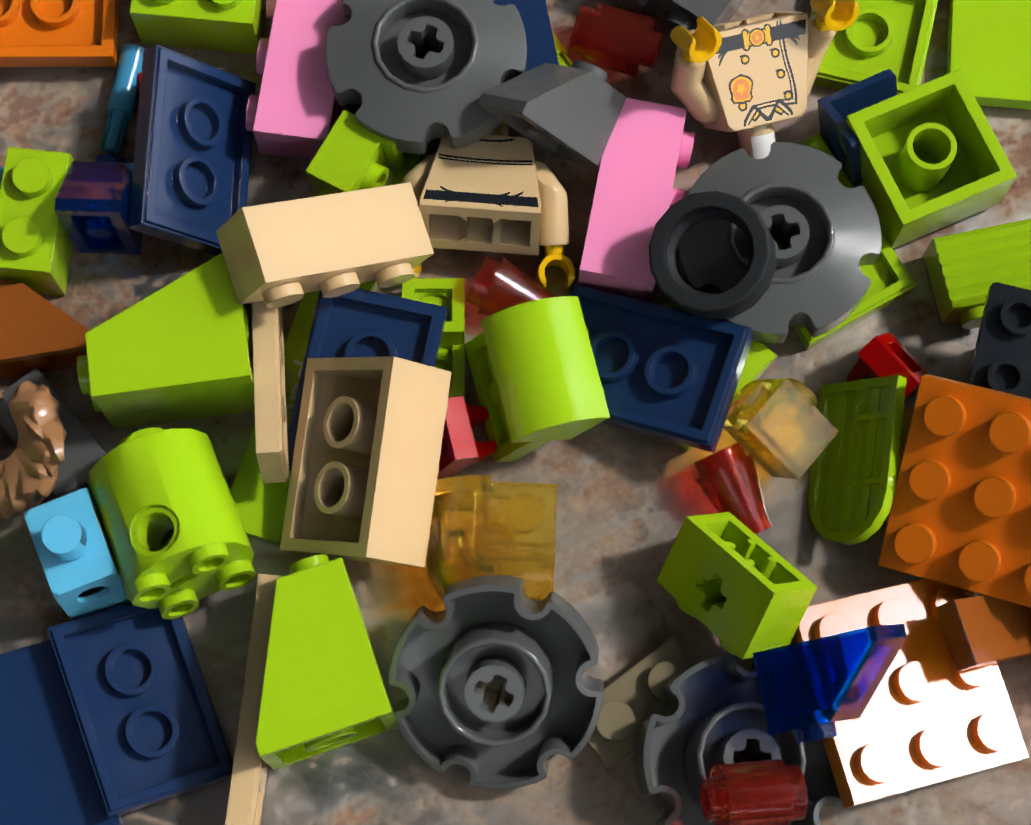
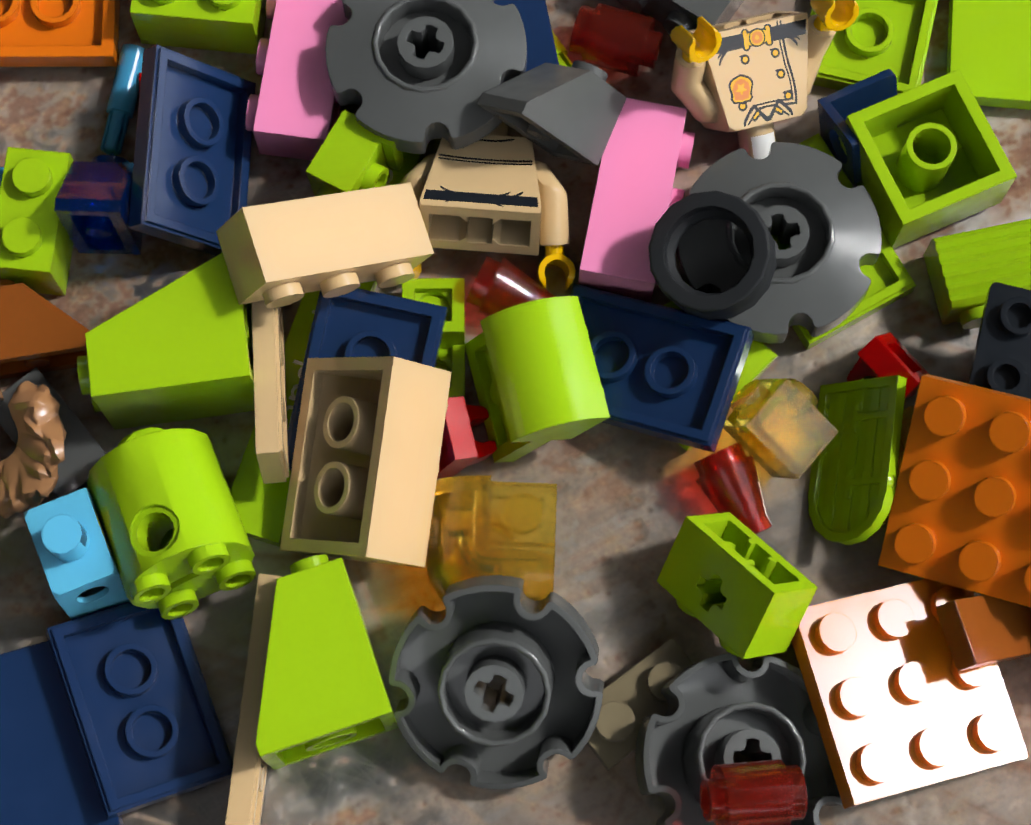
clear blue slope [753,624,907,744] -> none

